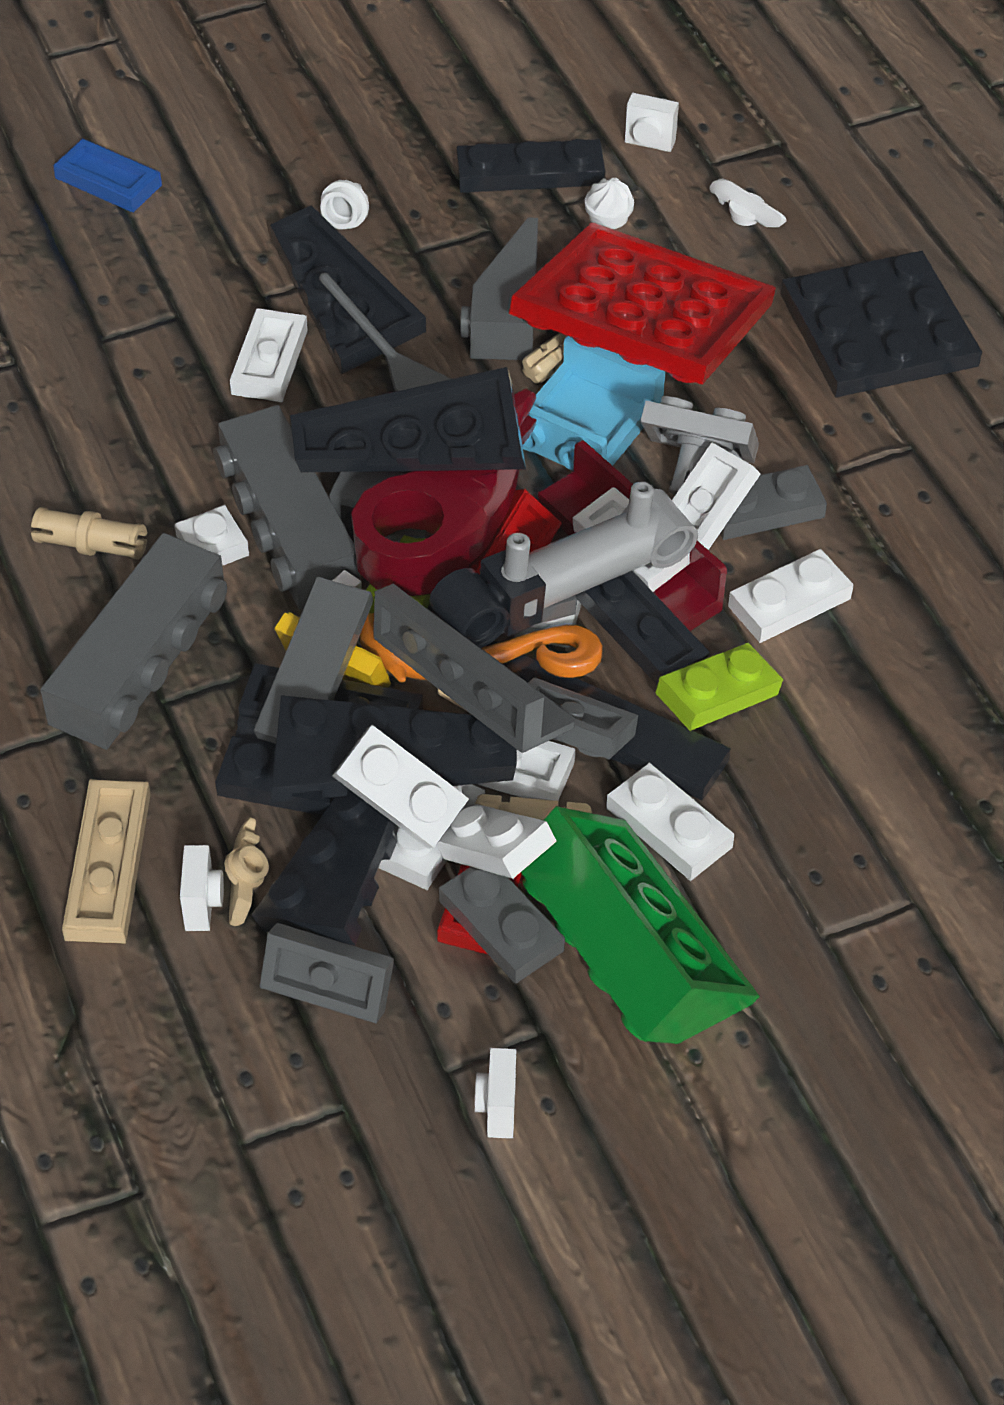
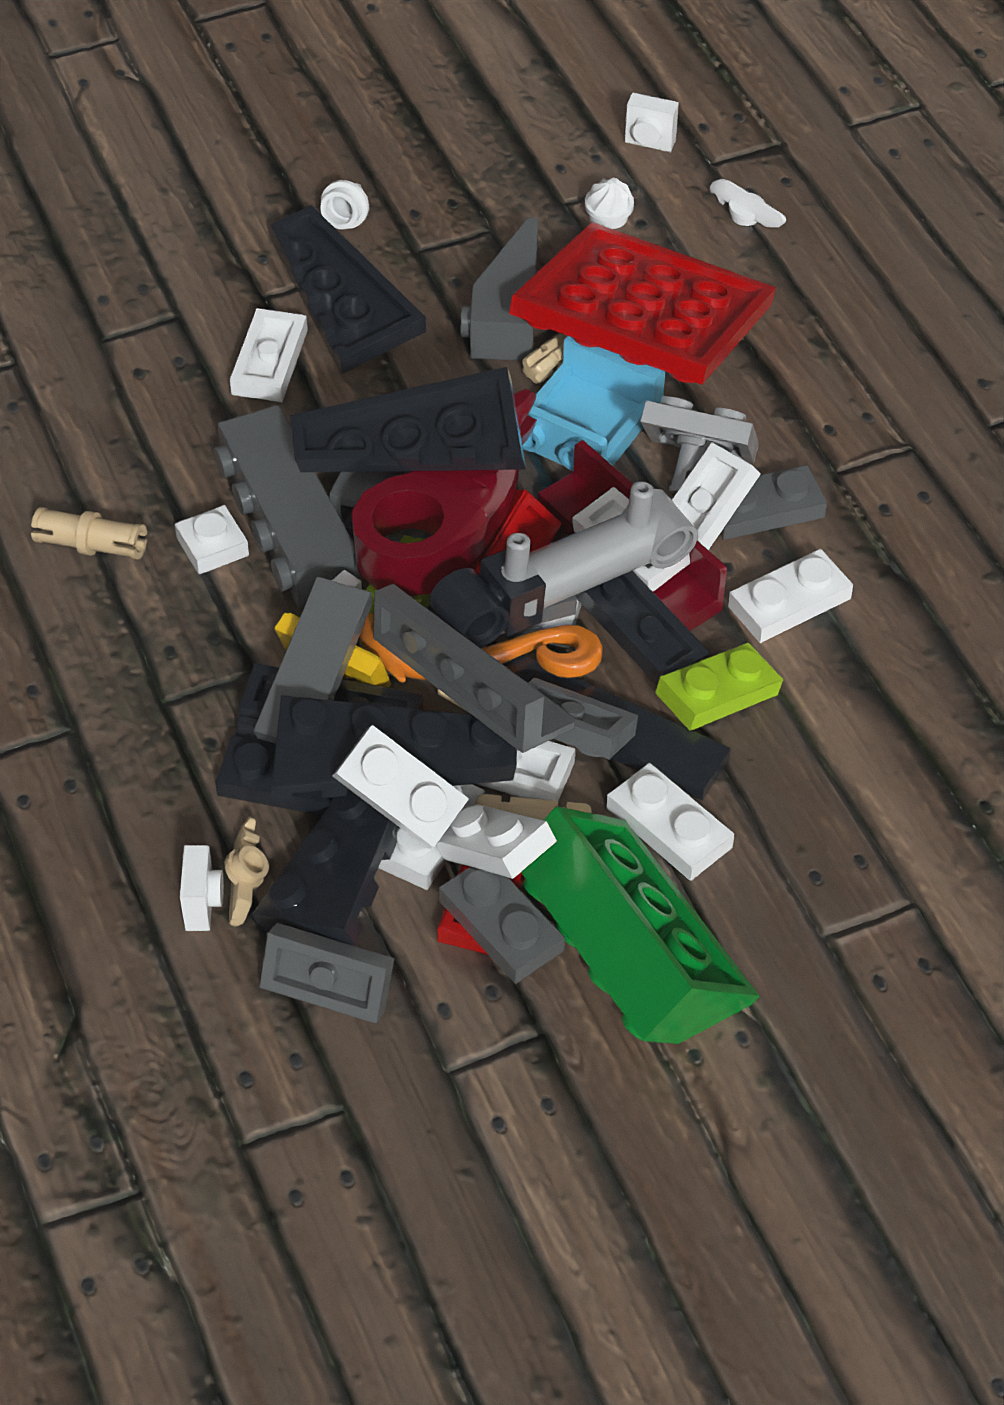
dark grey brick [40,533,227,750] -> none
blue tile [53,139,162,213] -> none
tan tile [62,779,151,944] -> none
dark grey piece [319,273,451,392] -> none
black plate [457,139,605,193] -> none
white plate [475,1048,516,1138] -> none
black plate [780,250,982,398] -> none

